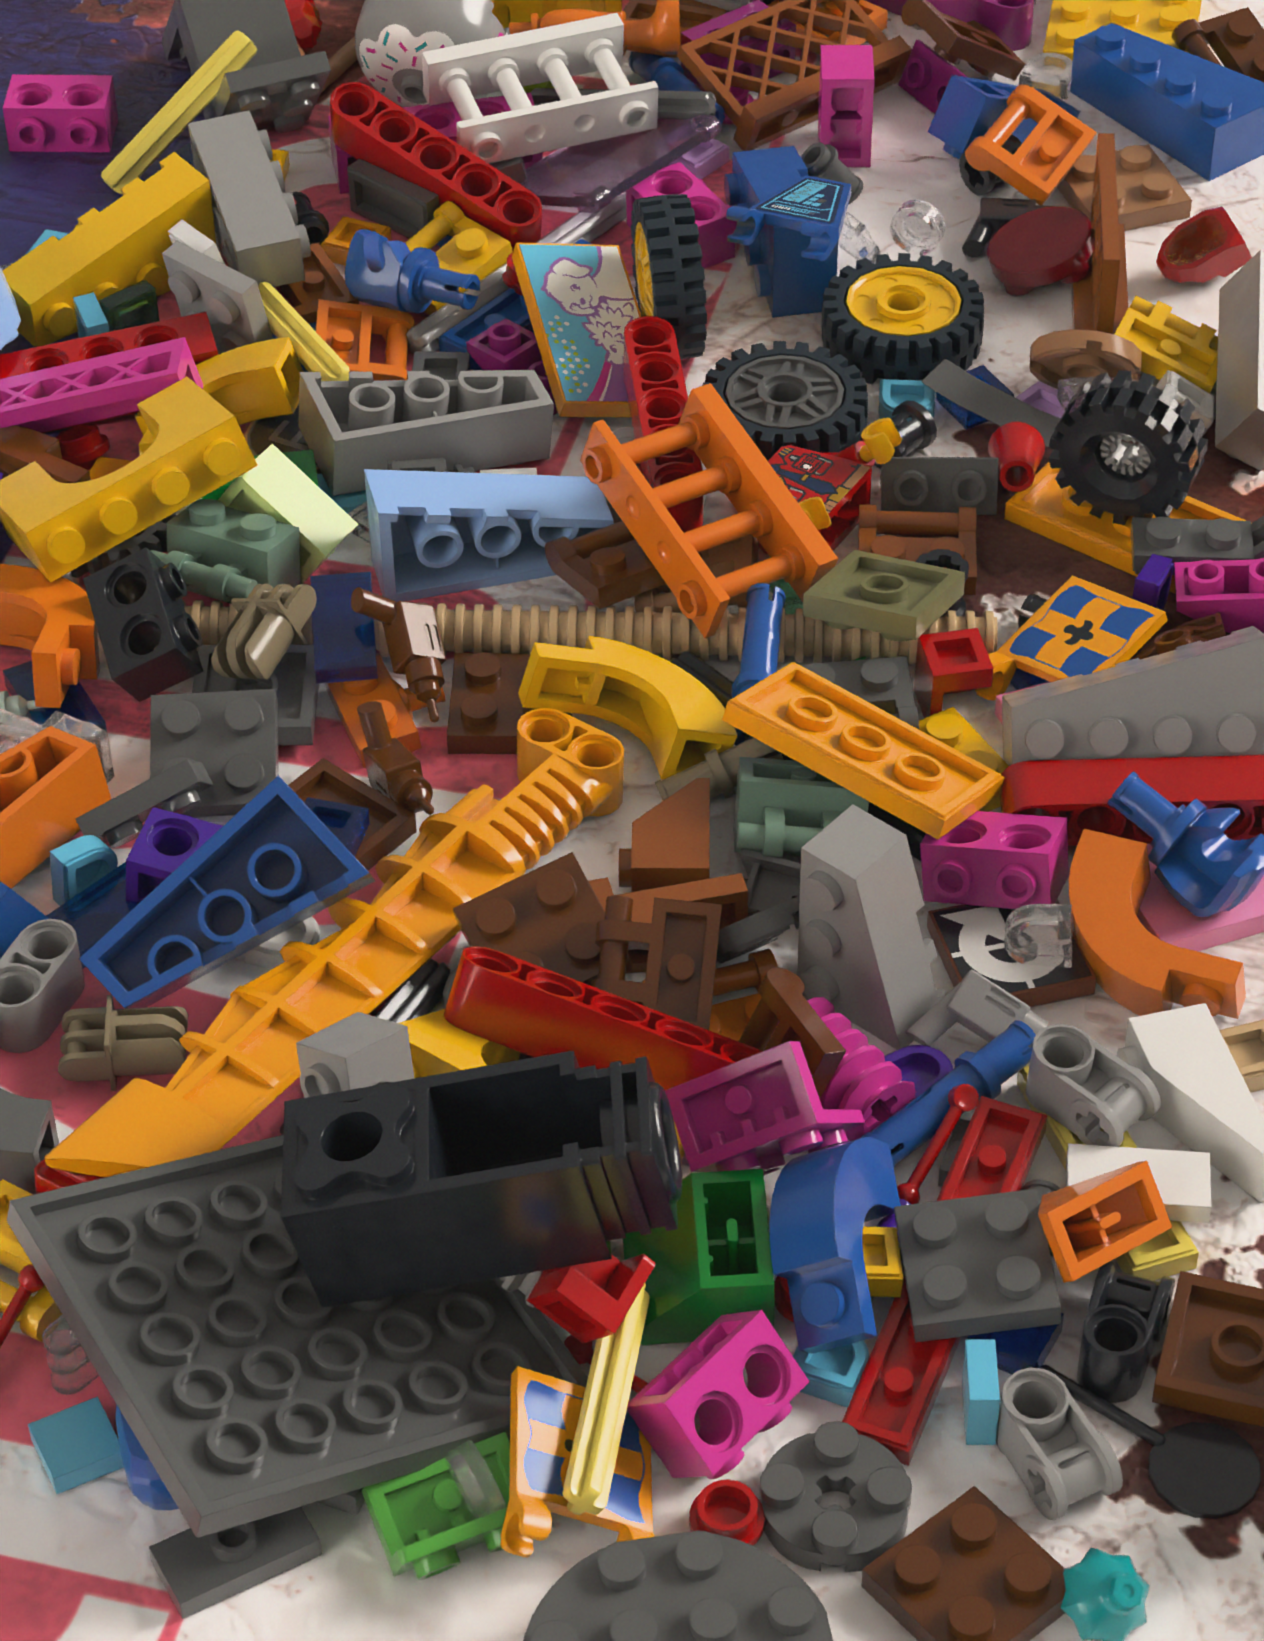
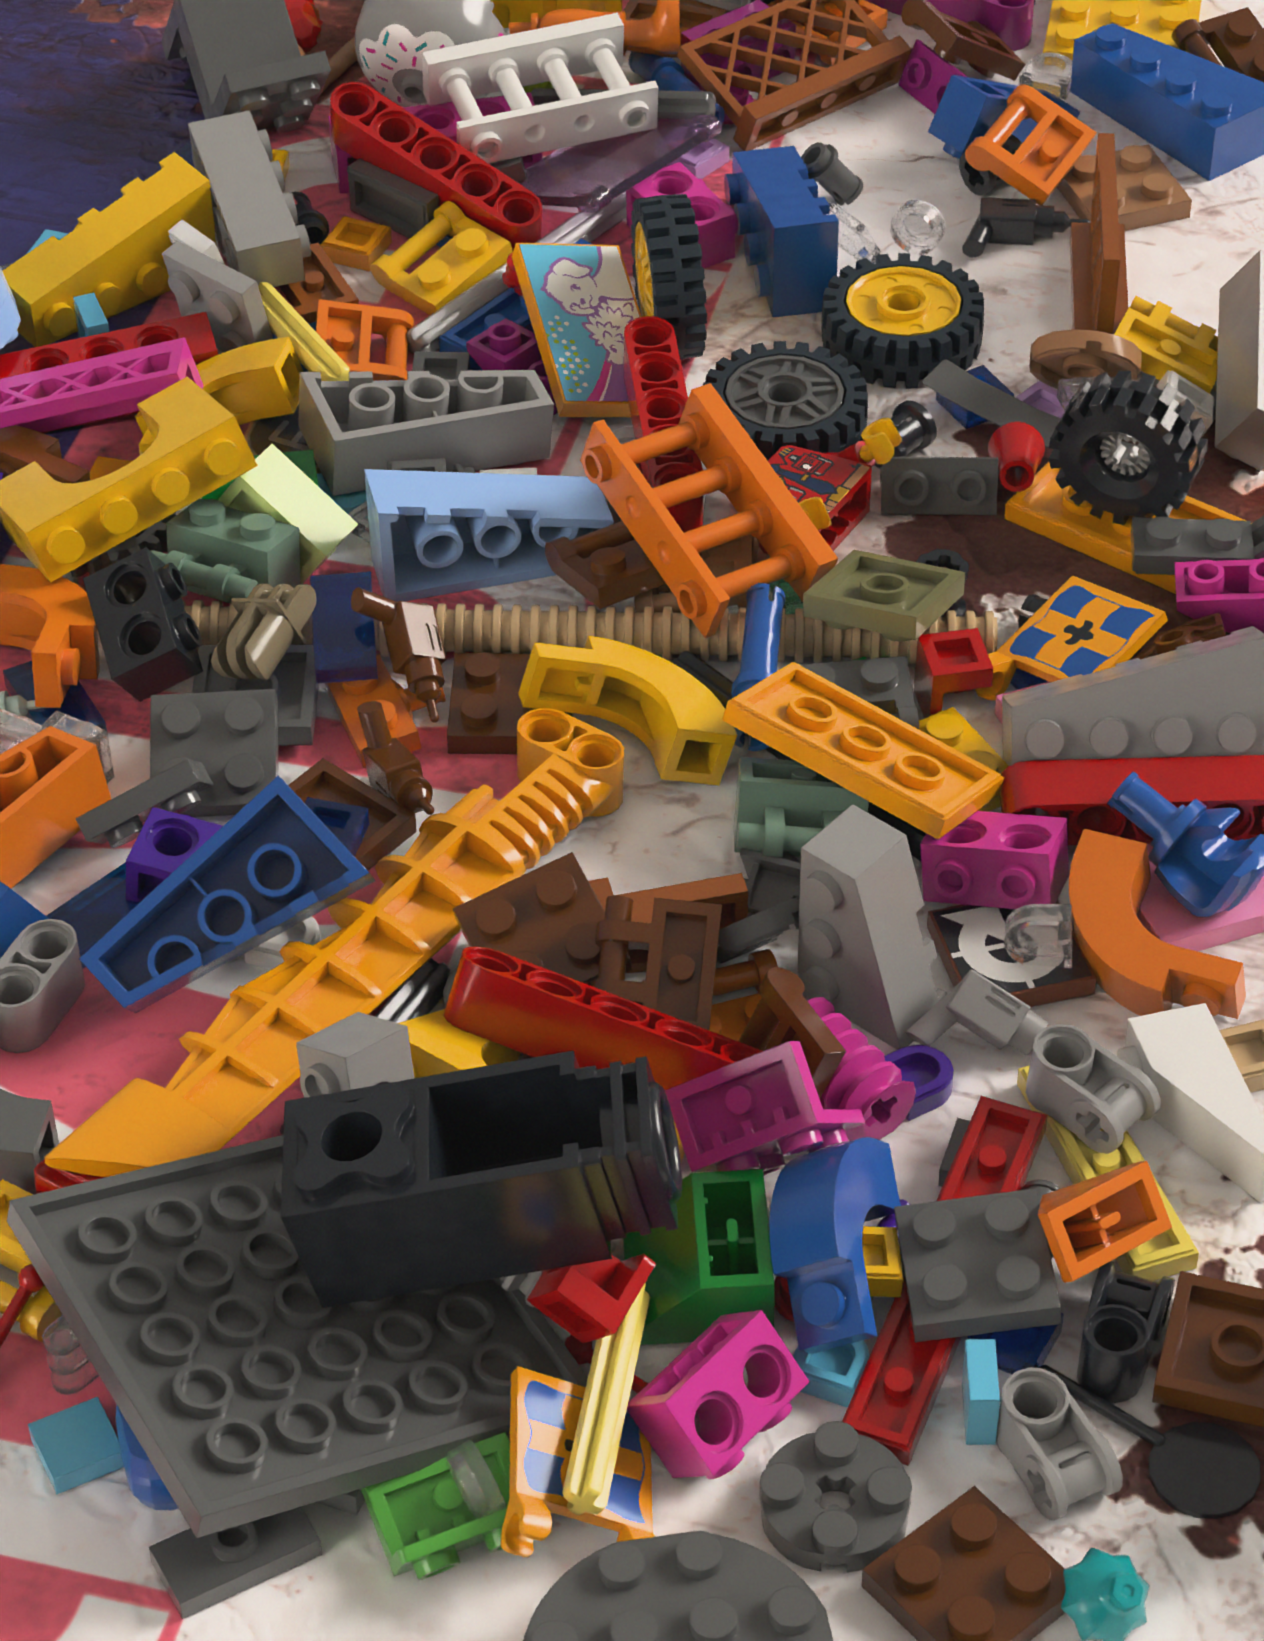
dark pink brick [2,74,118,152] -> none
medium azure tile [50,835,118,911] -> none
red plate [55,423,111,470] -> none
dark tan arm [58,995,188,1091] -> none
clear green tile [99,280,160,332] -> none
light yellow axle [101,30,257,195] -> none
blue piece [345,229,480,313] -> none
dark orange slope [619,778,710,892] -> none
dark tan pin [655,737,784,801] -> none
red plate [689,1480,765,1546] -> none
flag [726,175,851,261] -> none
dark pink brick [818,45,874,167] -> none
dark orange plate [858,504,977,595] -> none
blue pin [861,1020,1036,1168] -> none
medium azure tile [878,379,935,422] -> none
red hinge [897,1084,979,1204] -> none
dark red tile [987,206,1095,296] -> none
white tile [1066,1143,1211,1223] -> none
dark purple tile [1132,554,1174,611] -> none
red rock [1156,207,1252,283] -> none

